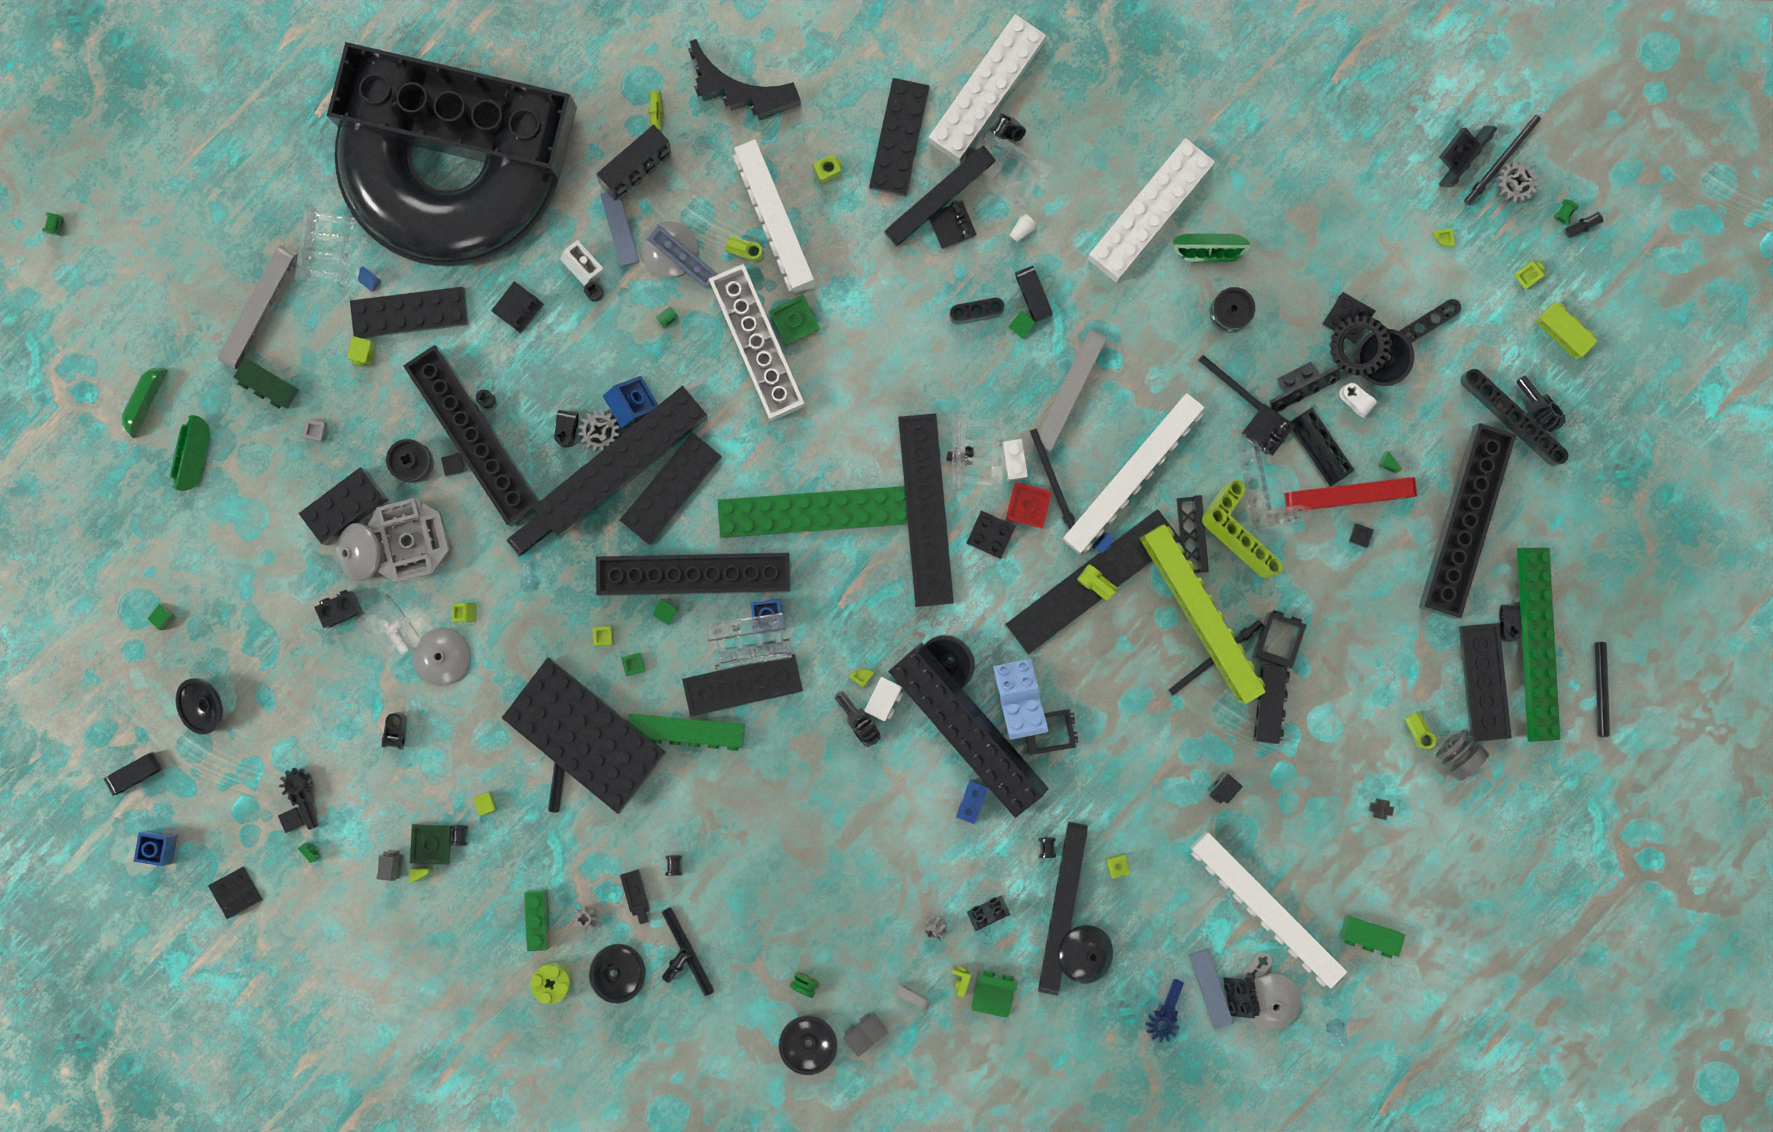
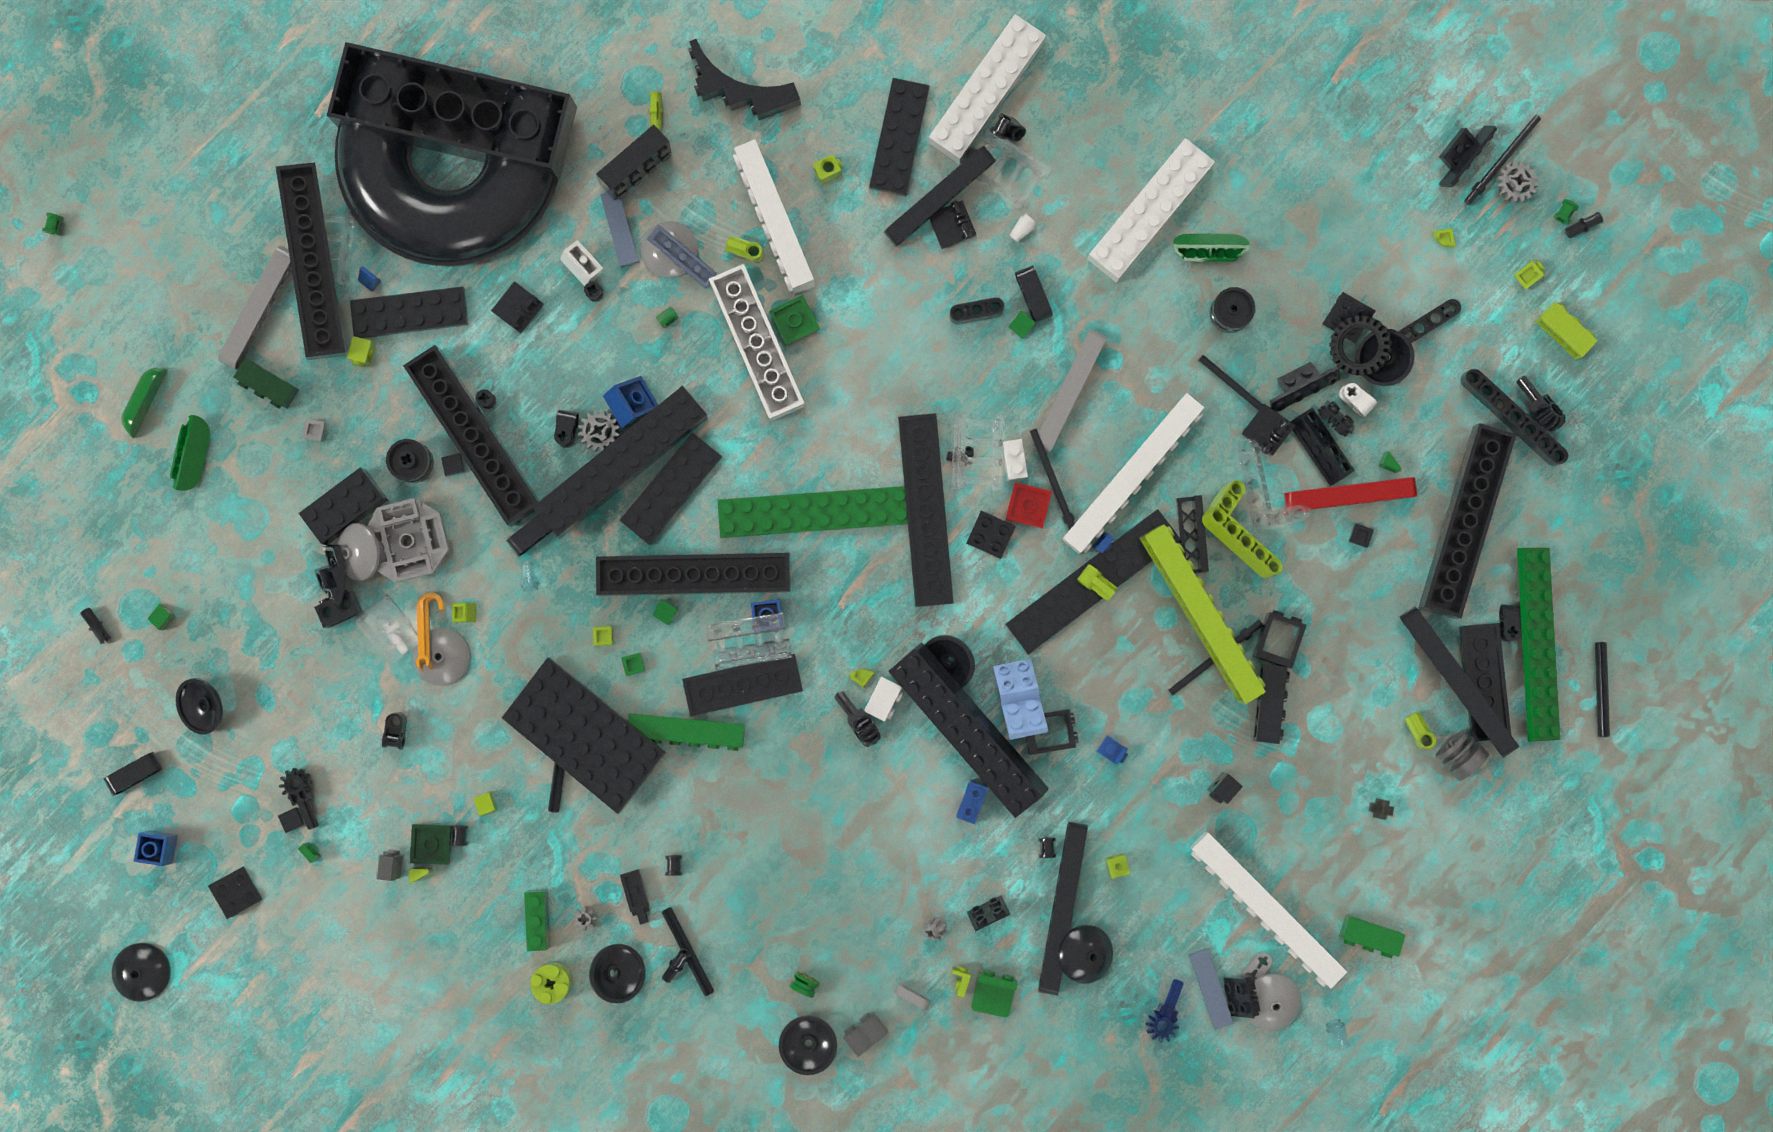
none -> black axle [80,608,112,644]
none -> black dish [112,943,171,1002]
none -> black brick [275,162,346,360]
none -> black slope [314,544,345,606]
none -> light orange piece [416,592,444,672]
none -> blue bracket [1096,735,1128,765]
none -> black hinge [1317,400,1355,437]
none -> black beam [1399,606,1519,758]

